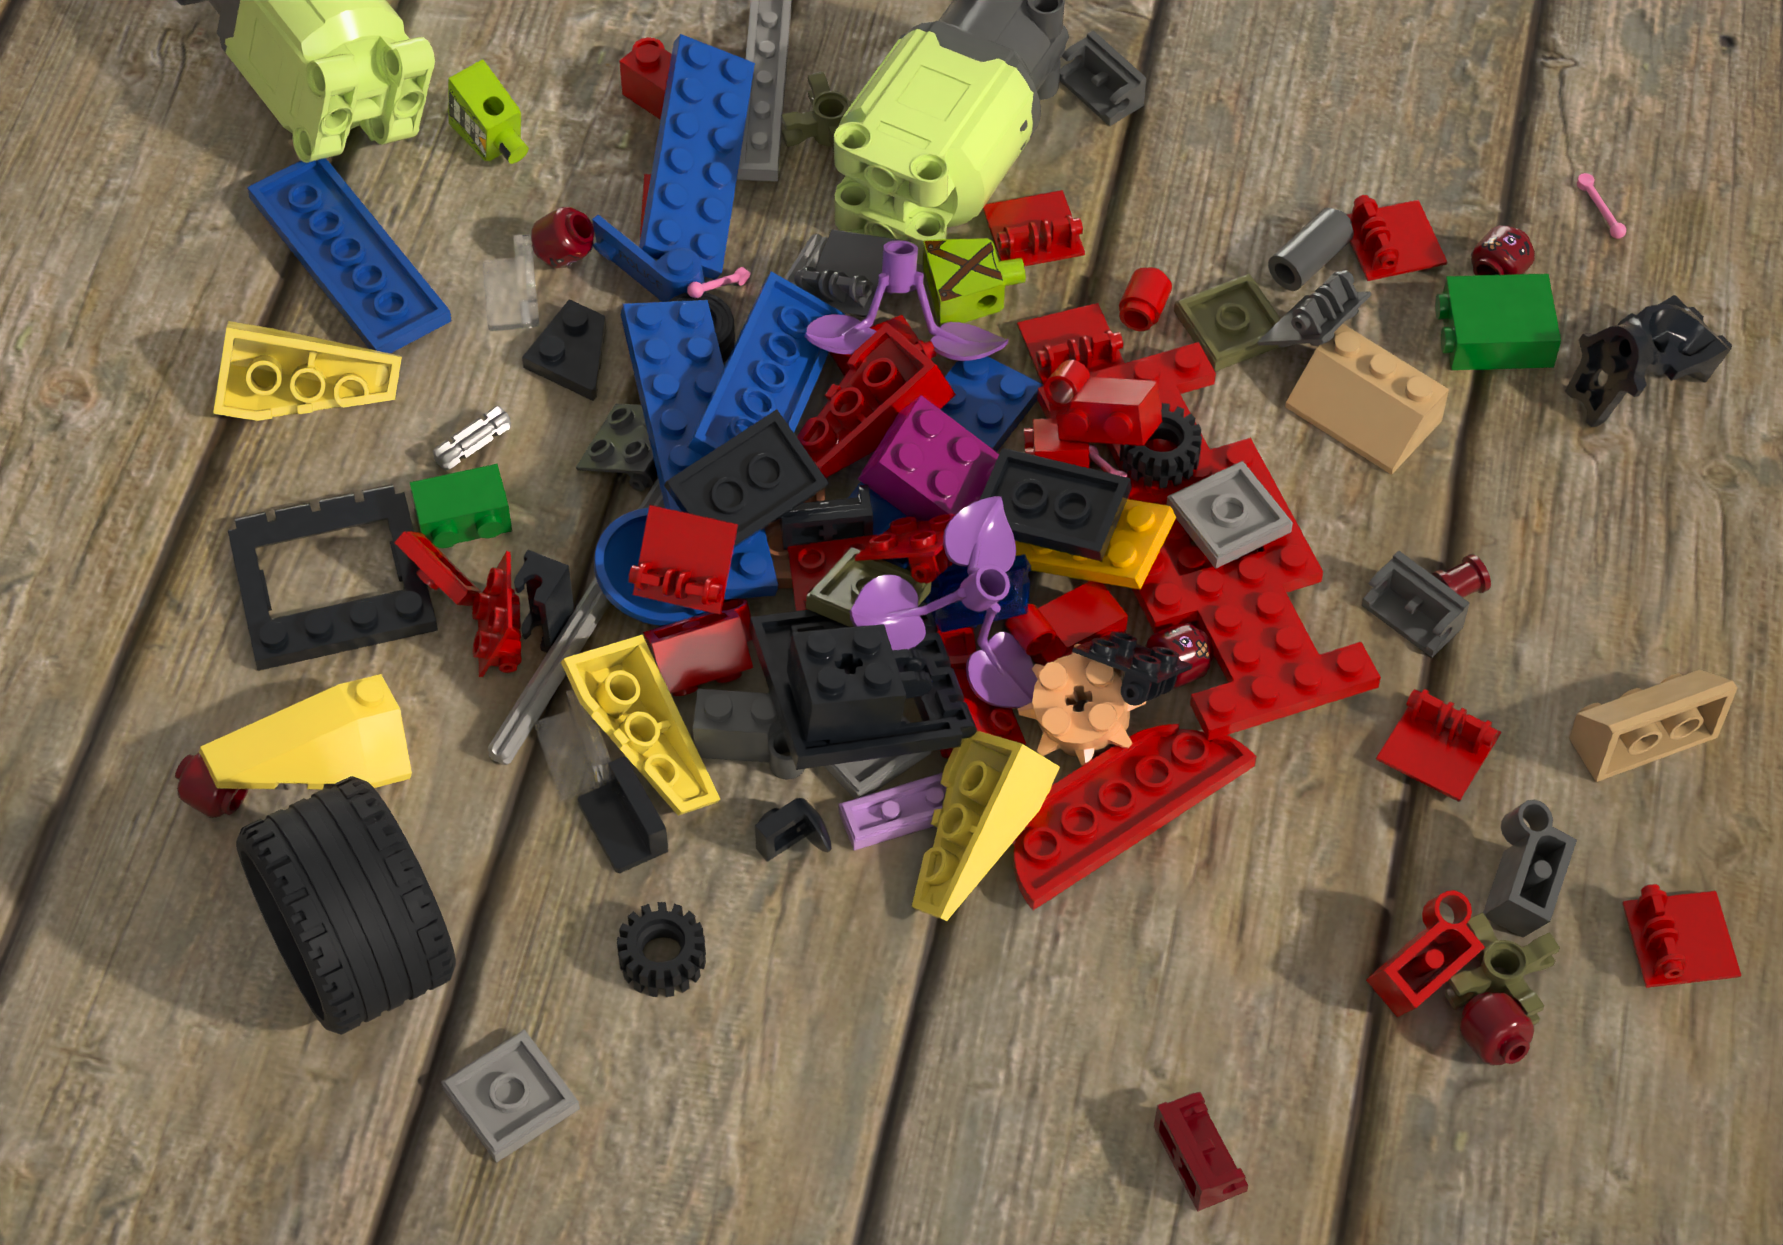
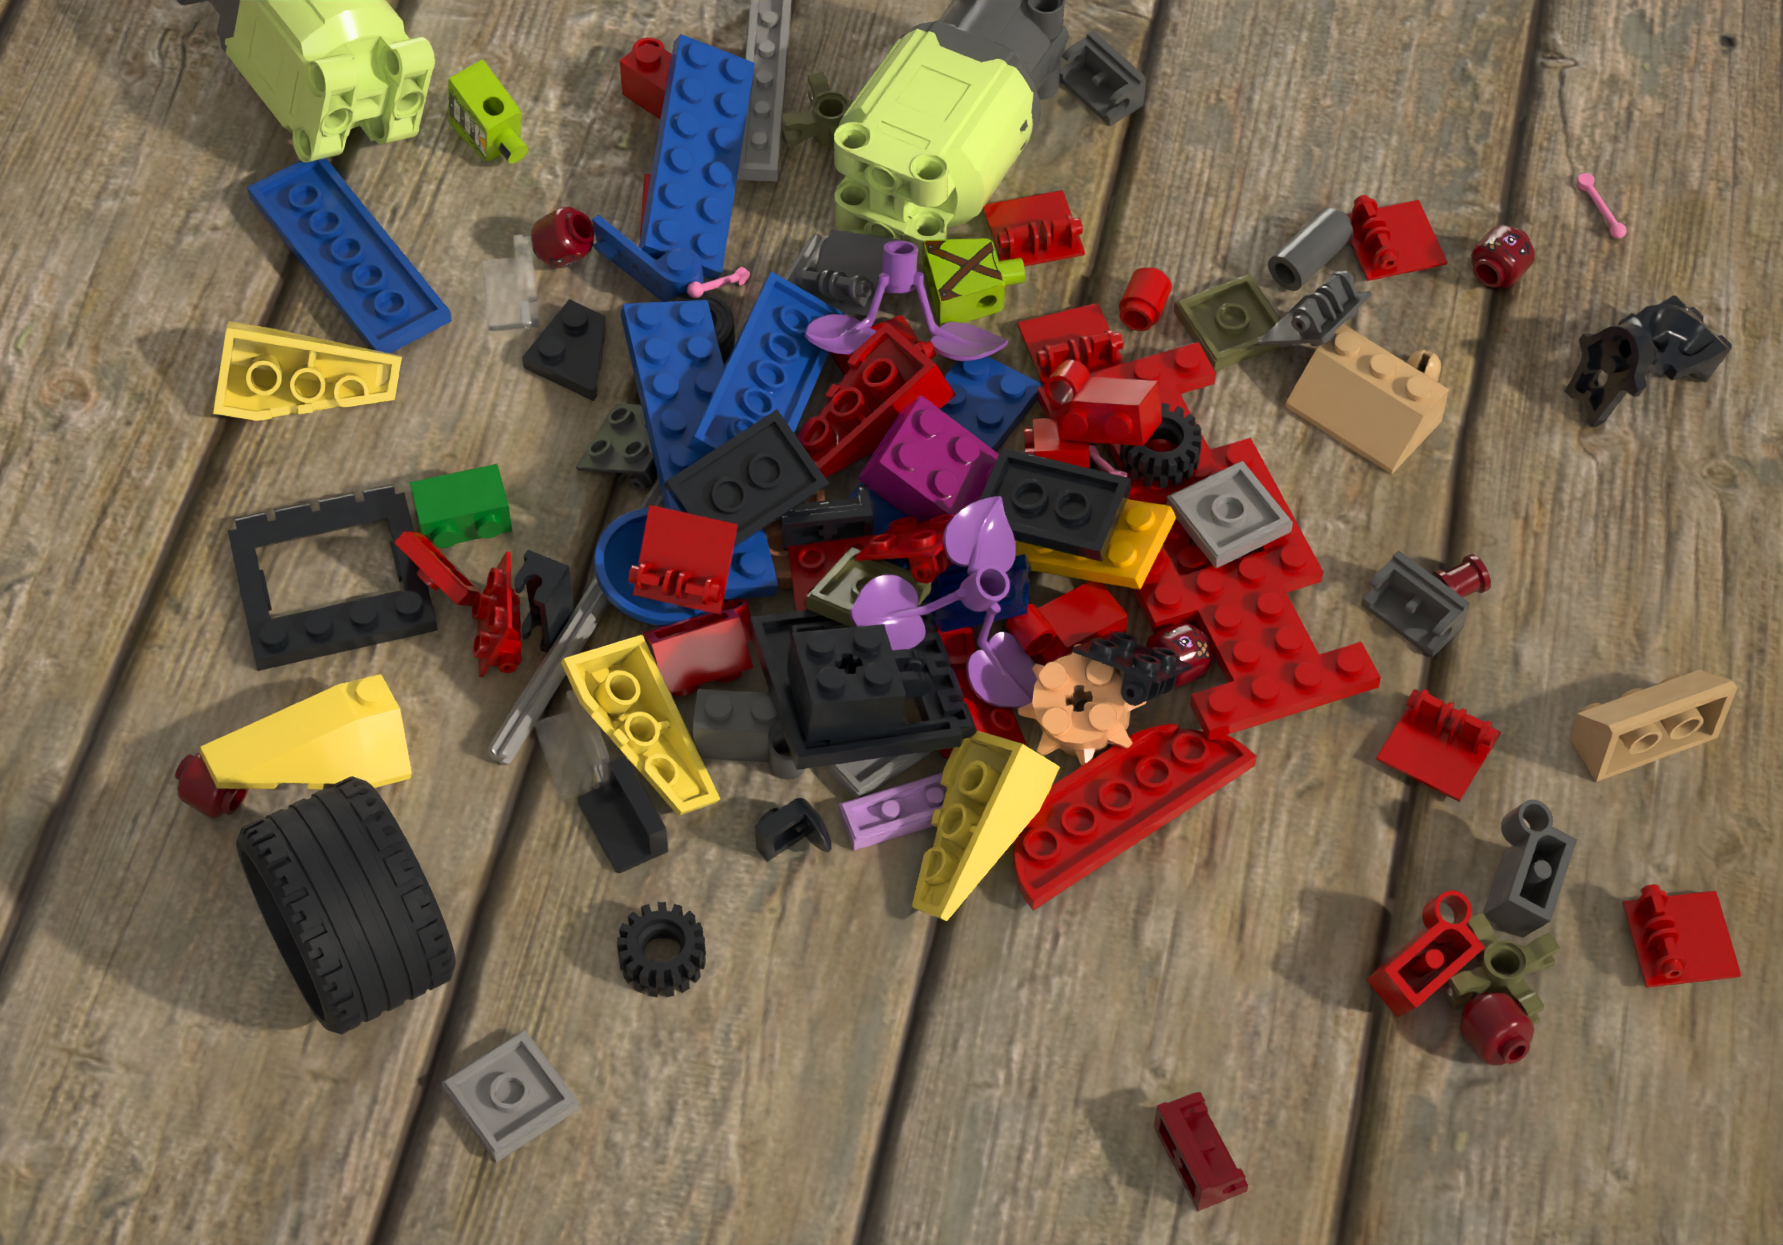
axle [433,406,511,470] -> none
green brick [1435,274,1561,371] -> none
none -> tan hinge [1407,349,1441,382]

